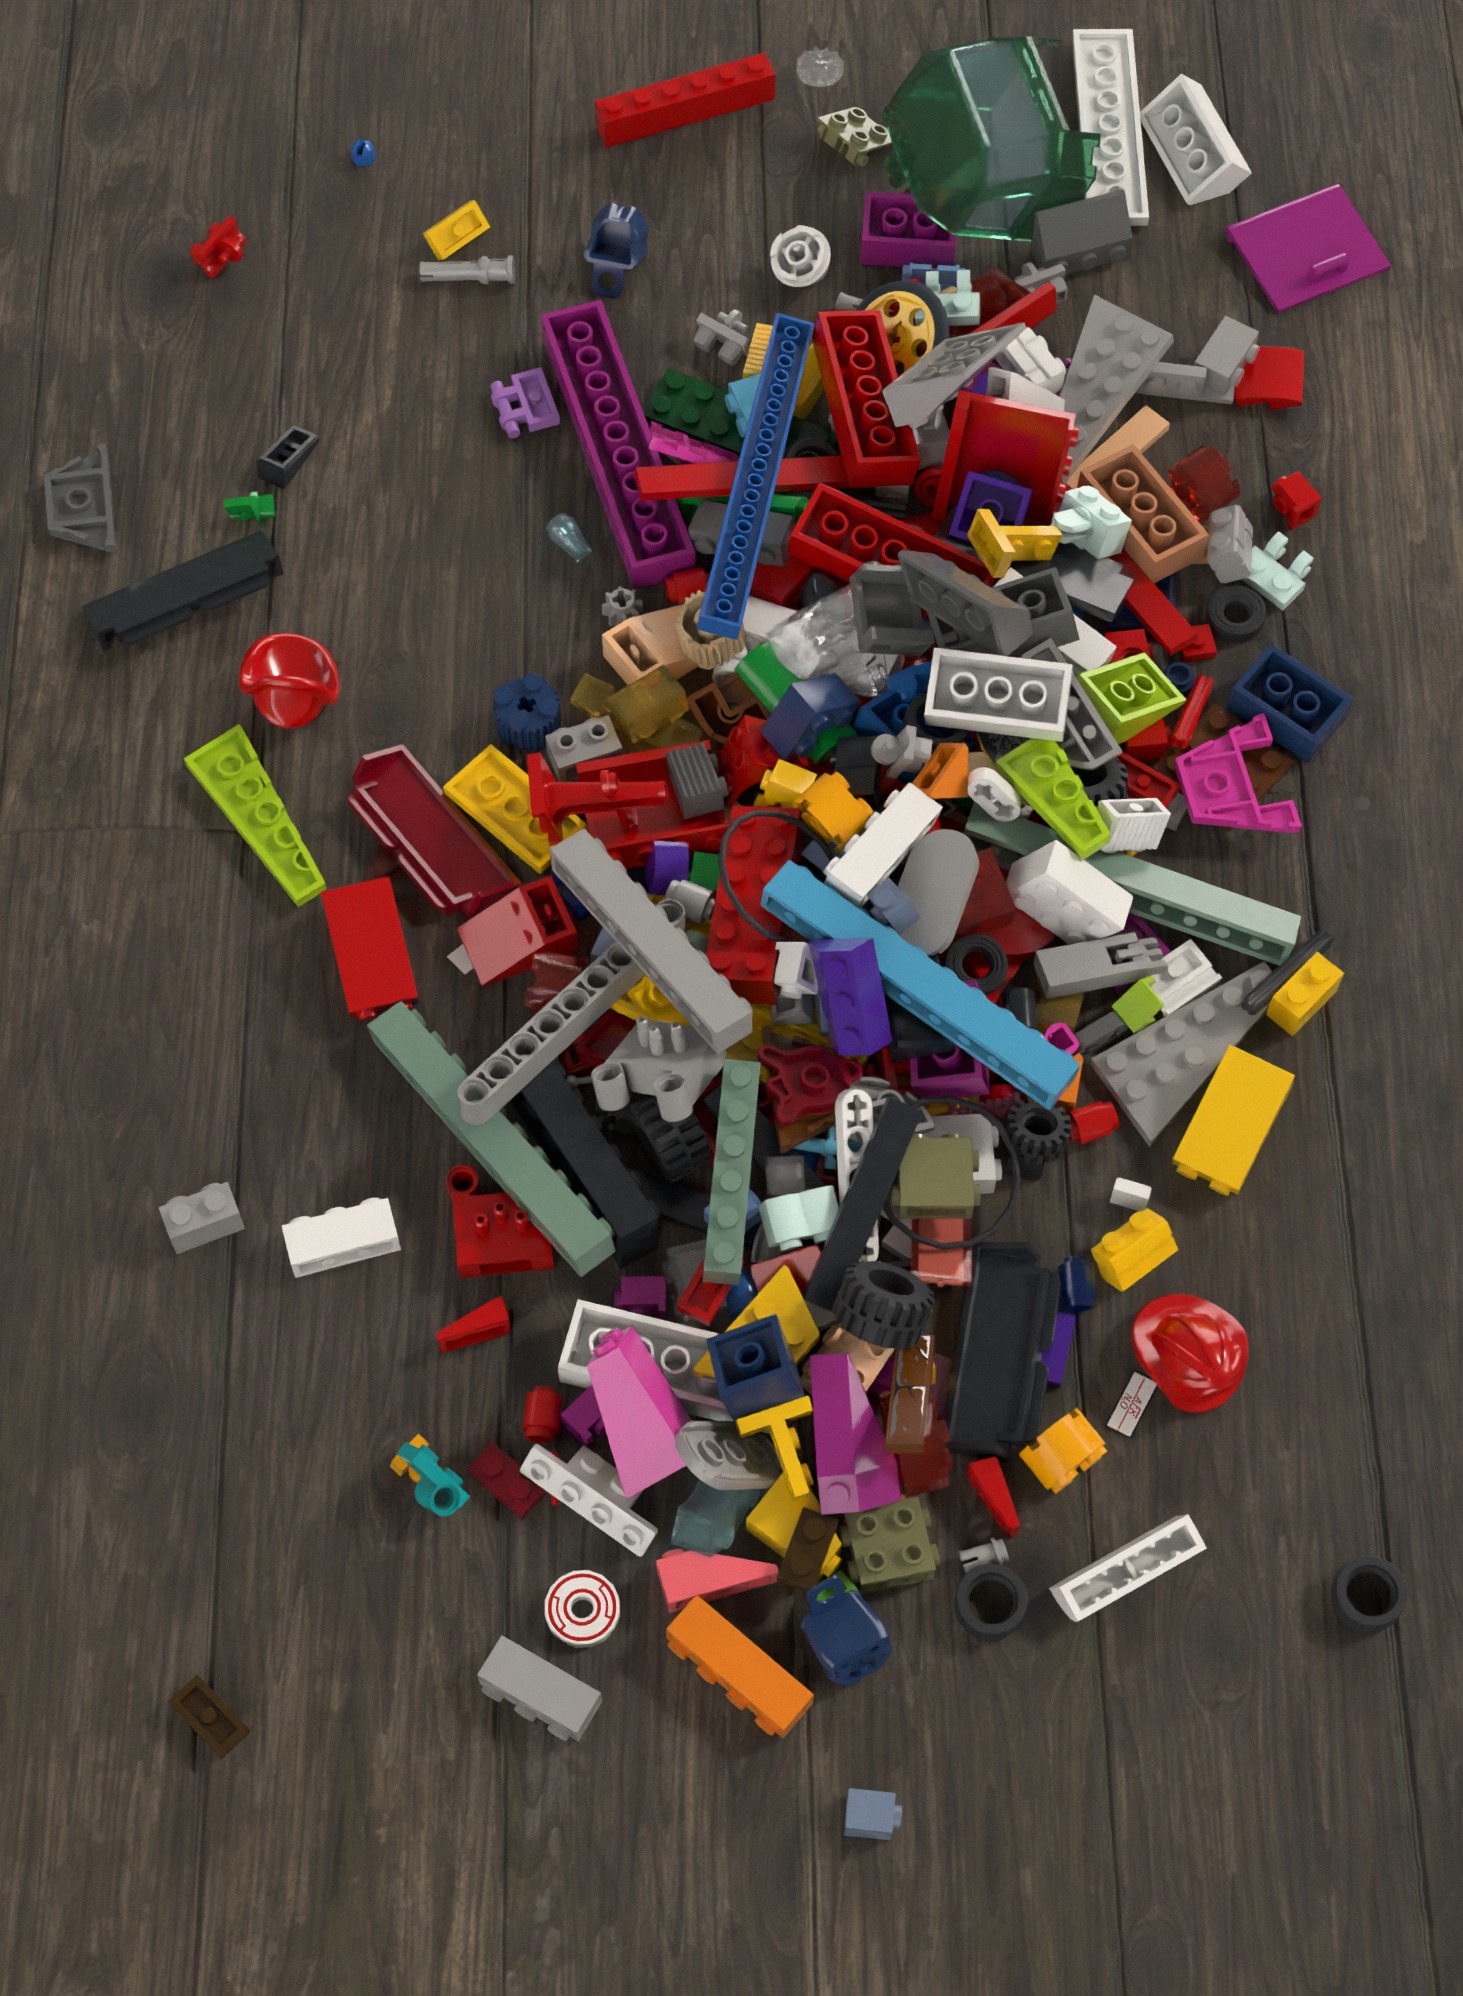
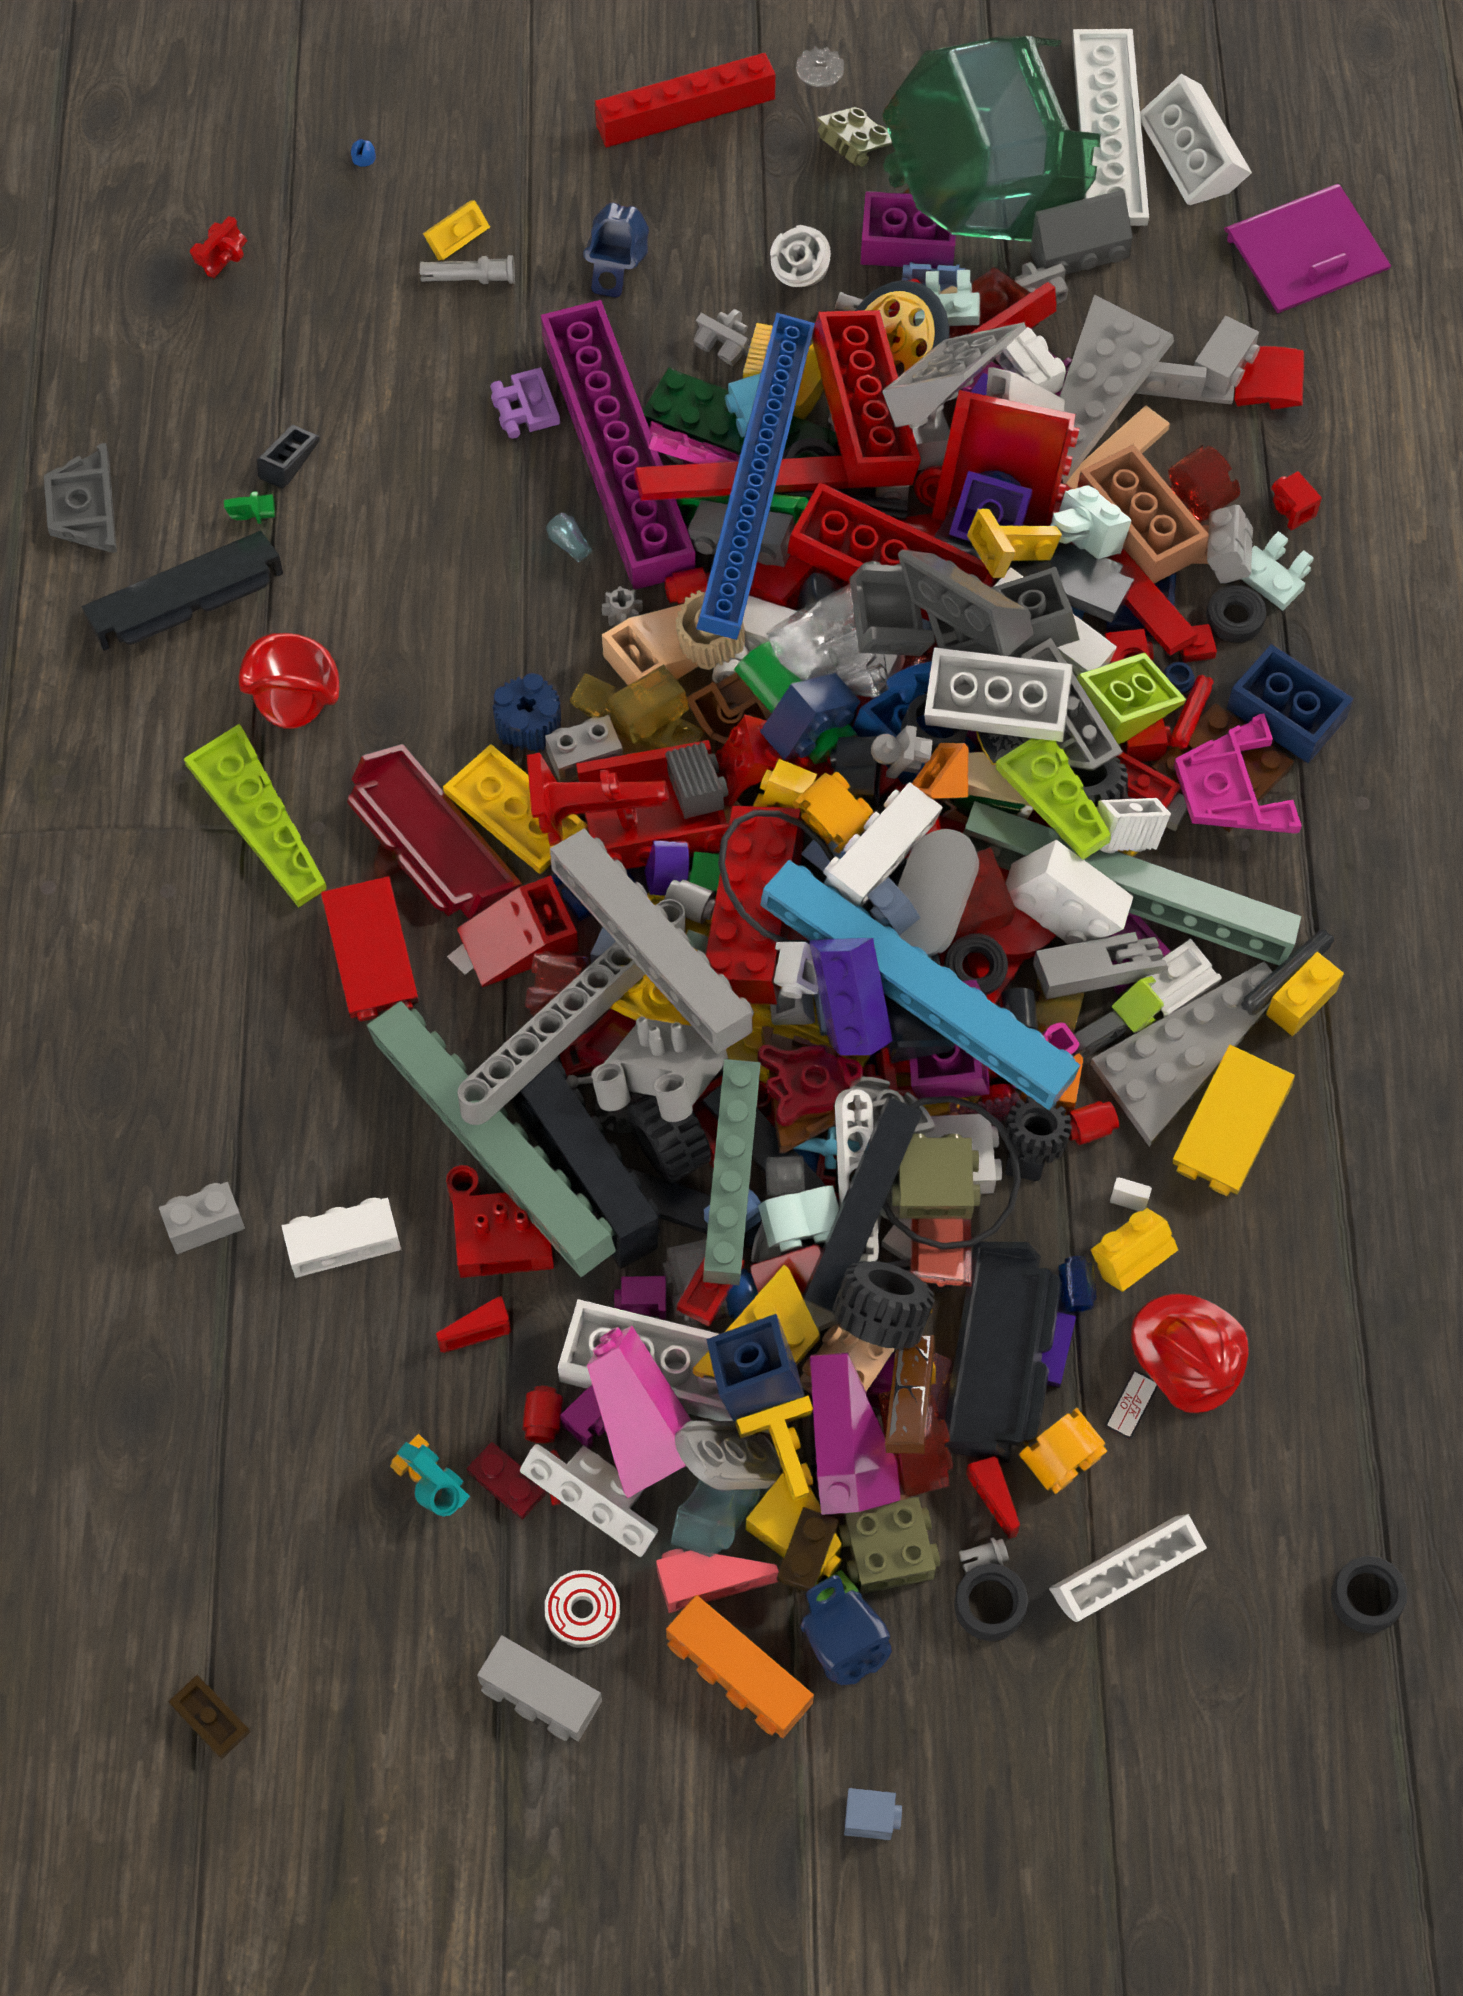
white beam [968,767,1021,822] -> none

